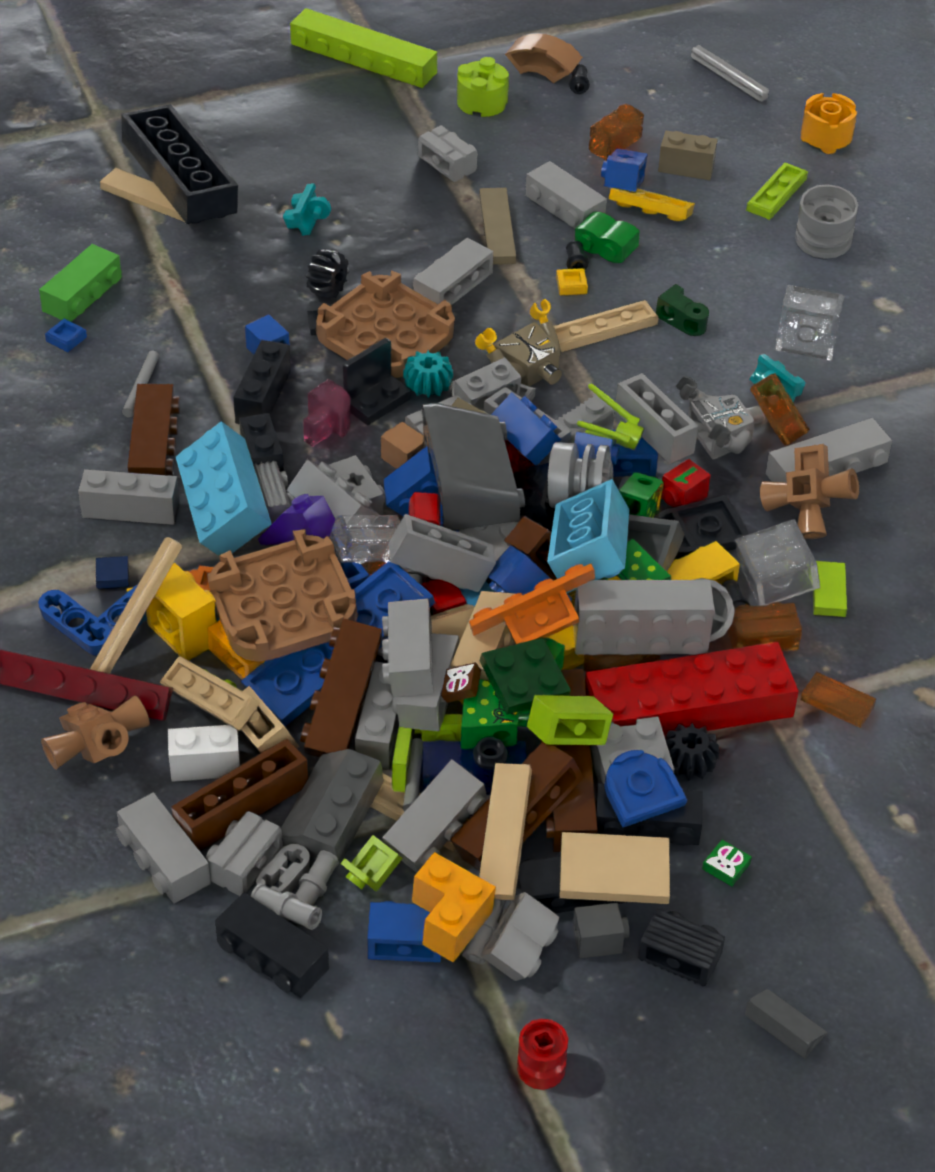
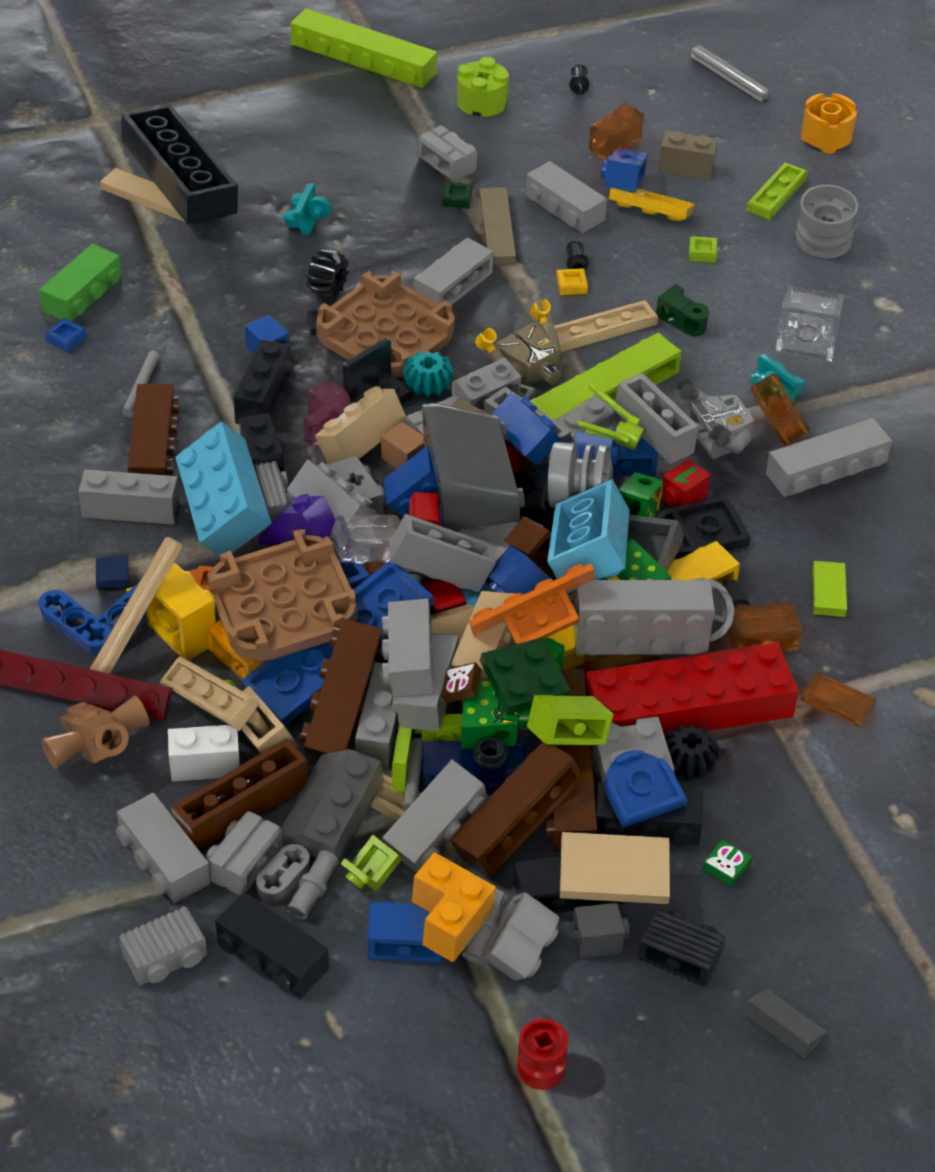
light grey pin [251,884,322,930] -> none
tan tile [479,763,532,900] -> none
medium nougat brick [505,33,583,83] -> none
green brick [575,211,640,263] -> none
clear brick [735,519,820,608] -> none
medium nougat brick [760,444,859,539] -> none
none -> light grey brick [119,906,207,986]
none -> tan brick [315,387,406,465]
none -> dark green tile [442,182,473,209]
none -> lime brick [530,333,681,420]
none -> lime tile [688,236,717,263]

